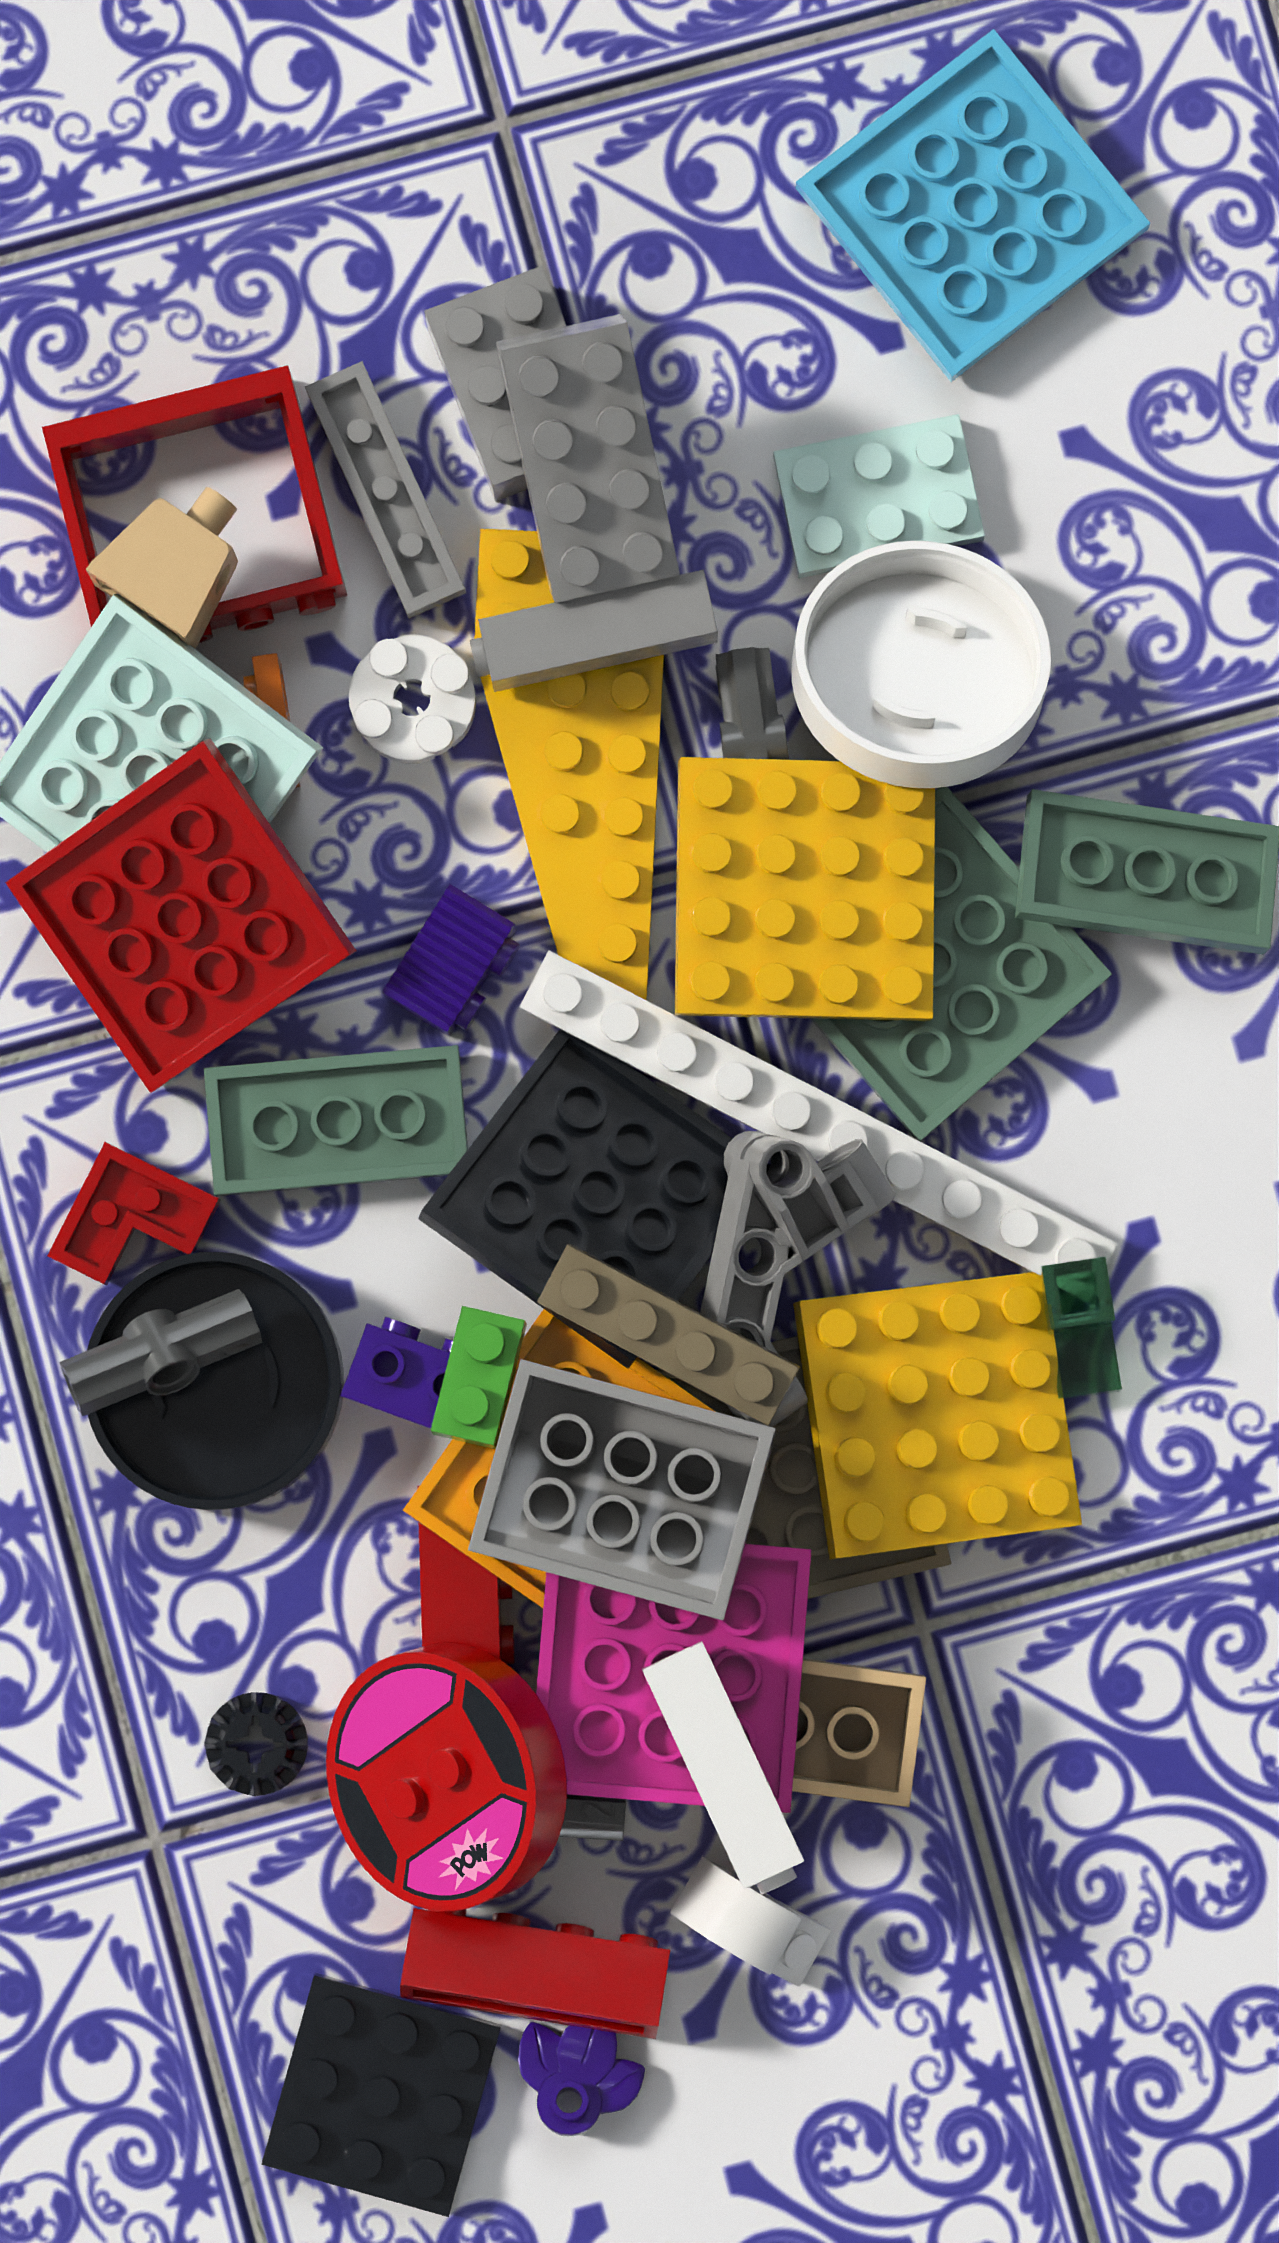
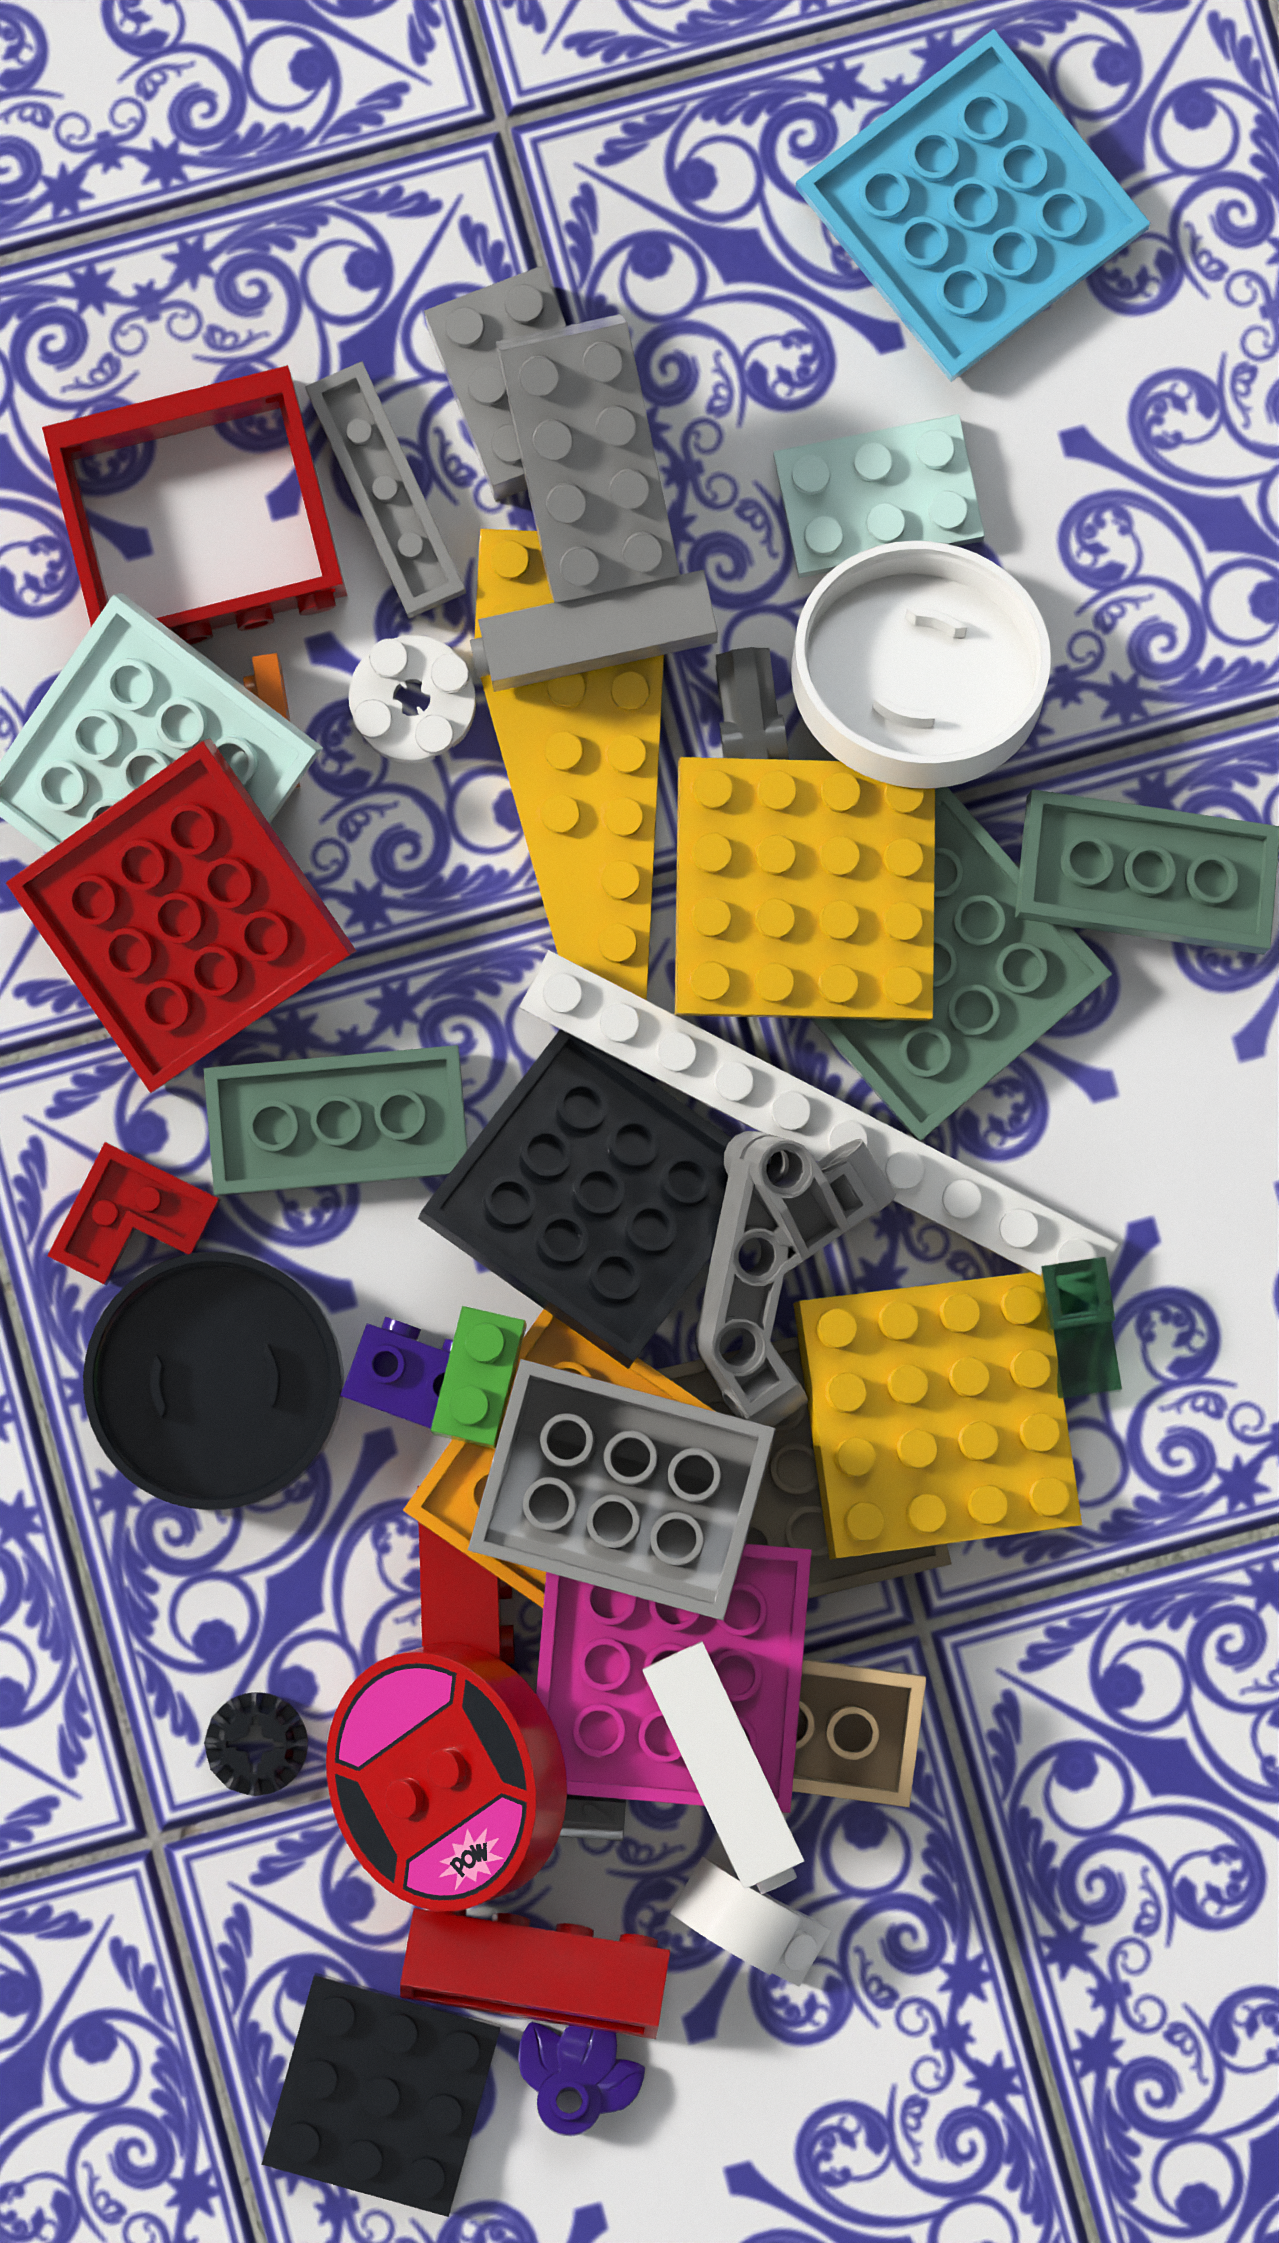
dark grey piece [59,1289,262,1416] -> none
tan torso [86,487,238,649] -> none
dark purple brick [382,884,520,1037] -> none
dark tan plate [537,1244,800,1426] -> none

